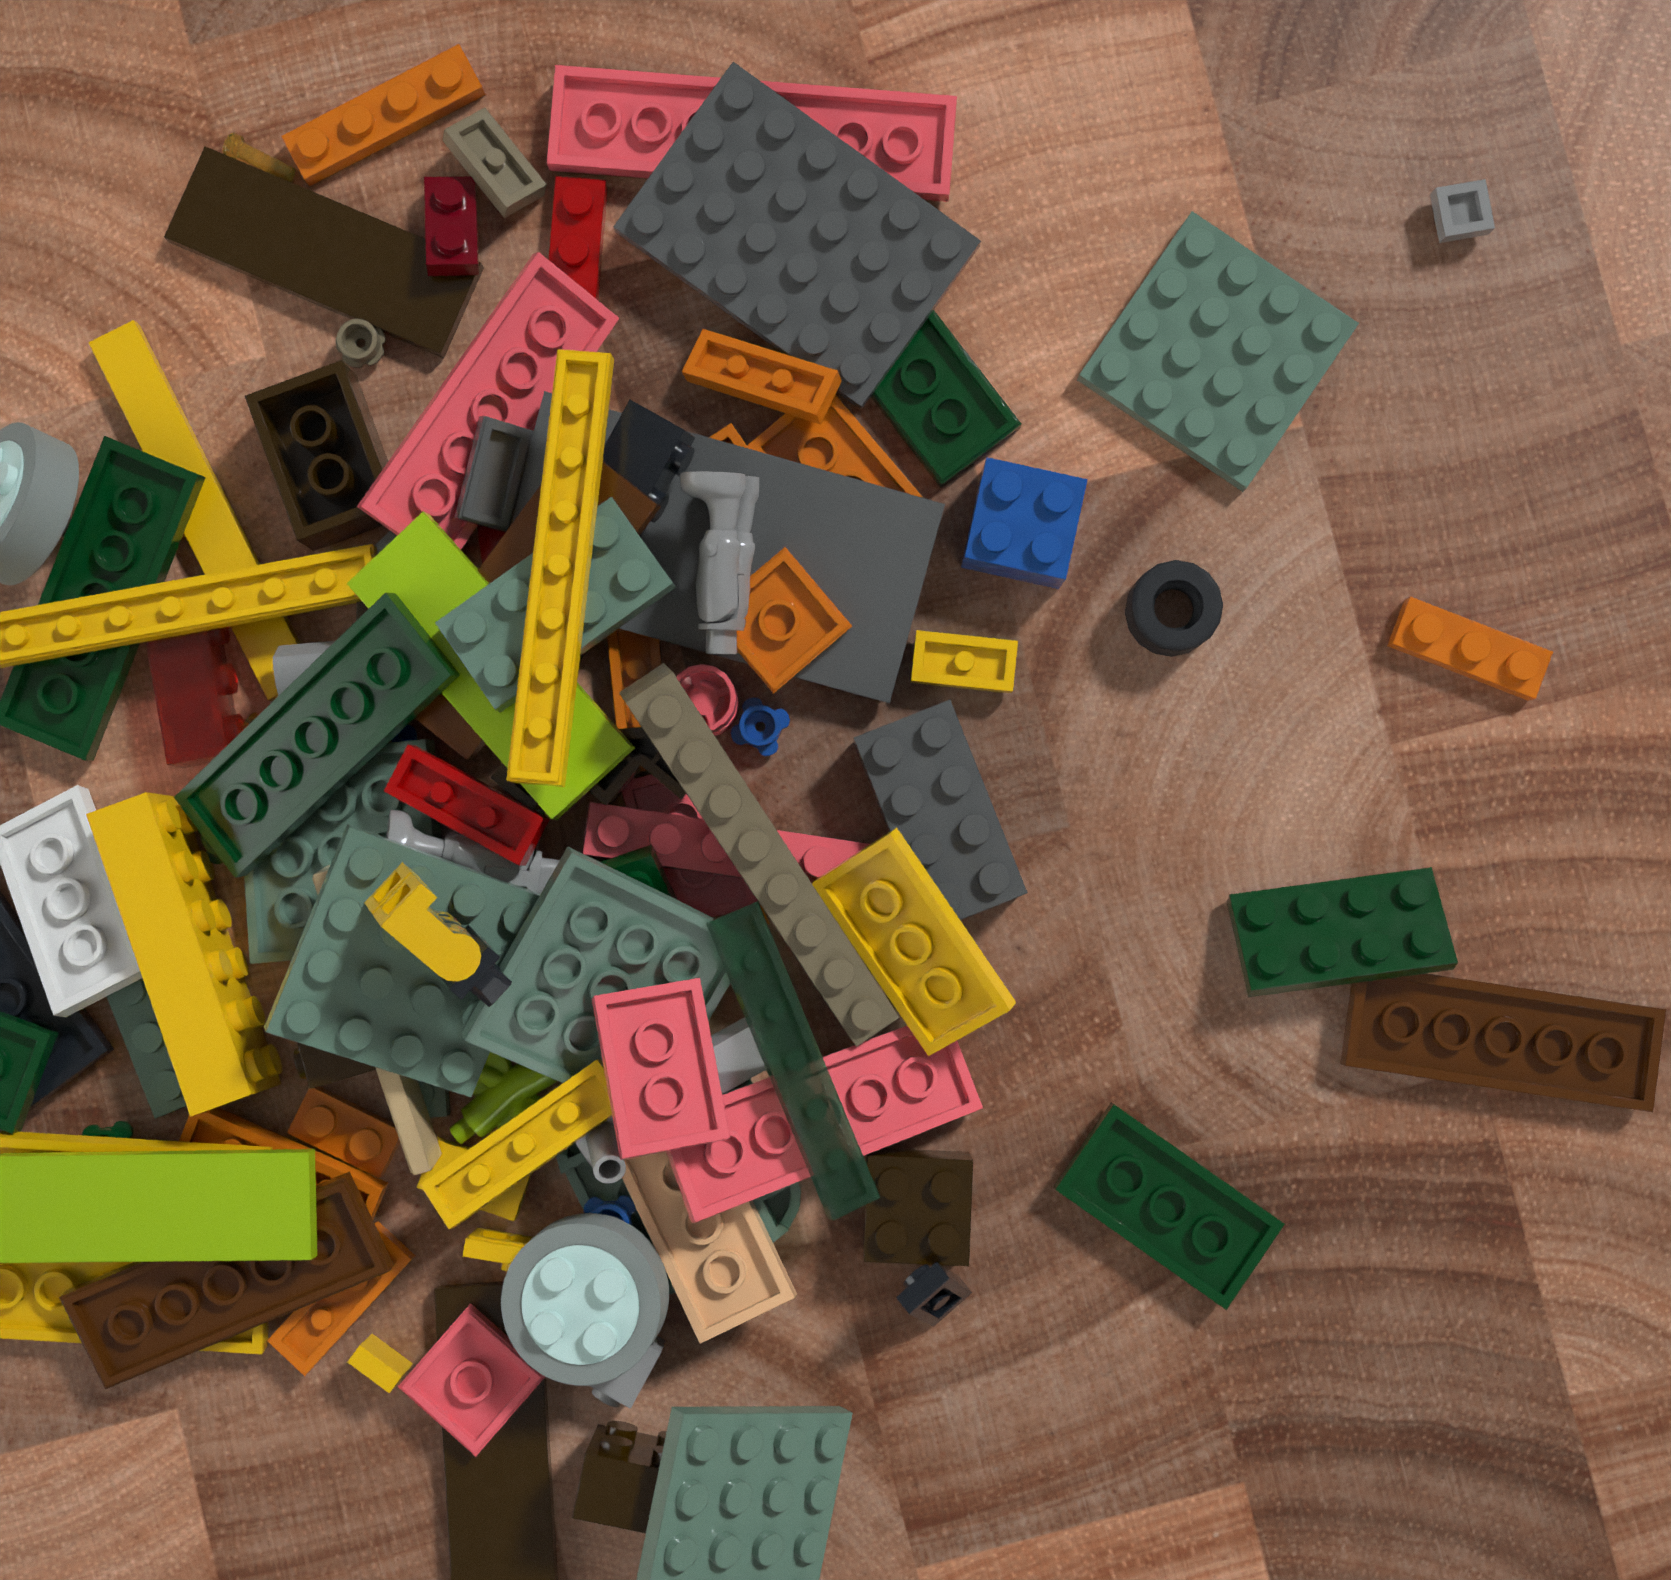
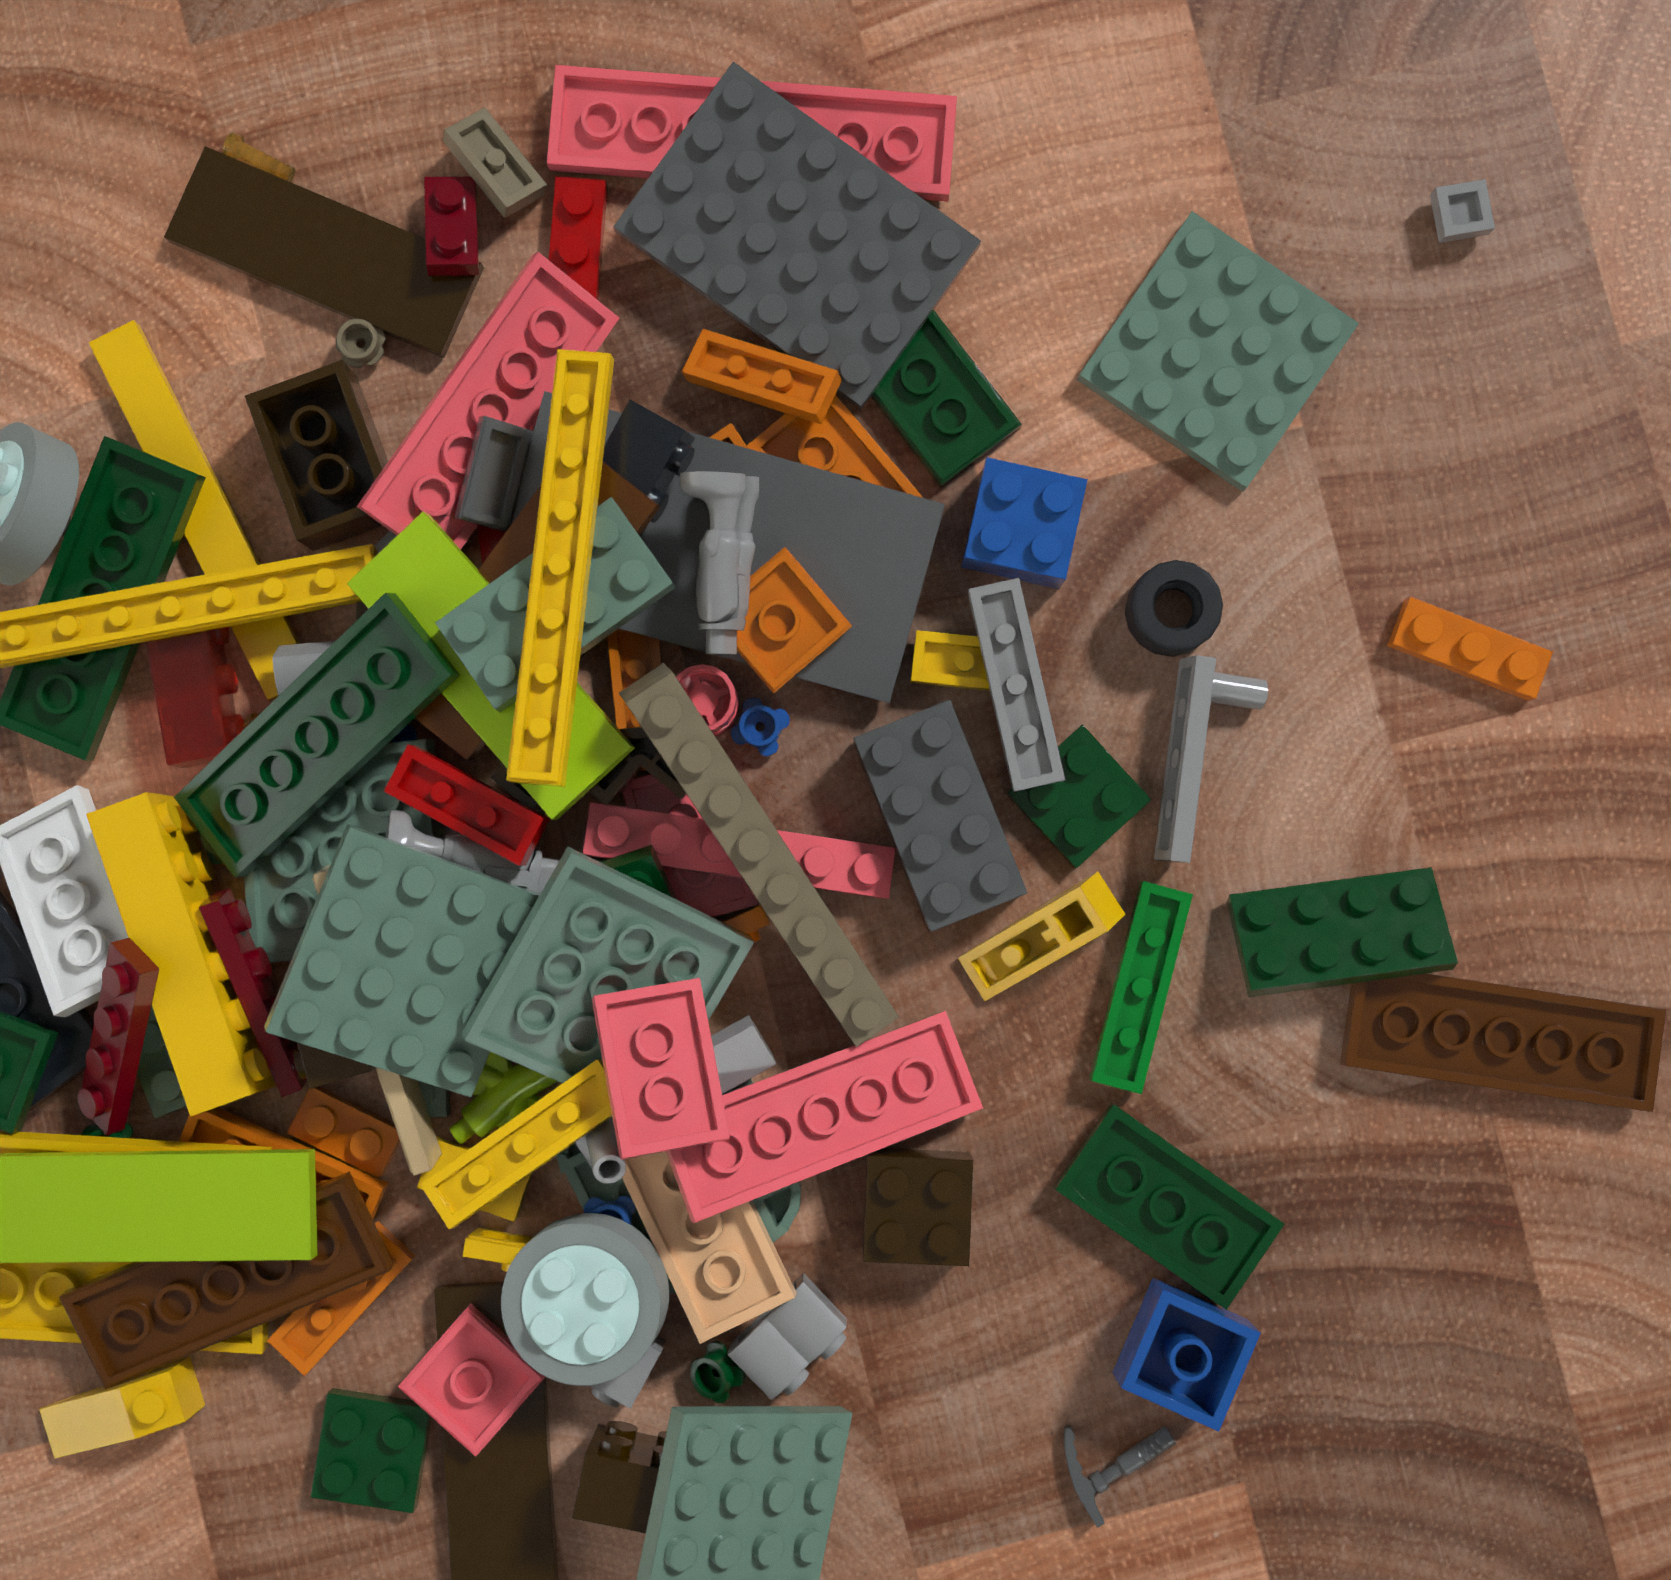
orange plate [281,44,486,187] -> none
yellow tile [347,1334,413,1393] -> none
yellow hips [364,862,512,1007] -> none
clear green tile [706,901,880,1221] -> none
yellow plate [812,828,1016,1056] -> none
black plate [896,1262,972,1327] -> none
none -> yellow slope [39,1356,205,1459]
none -> dark red plate [78,937,159,1136]
none -> dark red plate [199,888,307,1097]
none -> dark green plate [310,1388,432,1513]
none -> dark green plate [691,1341,746,1403]
none -> light grey brick [728,1273,847,1400]
none -> yellow slope [958,871,1126,1001]
none -> light grey plate [967,578,1065,792]
none -> dark green plate [1006,724,1152,869]
none -> dark grey piece [1064,1425,1176,1528]
none -> green plate [1089,881,1193,1094]
none -> blue brick [1112,1277,1261,1432]
none -> light grey piece [1154,655,1268,863]

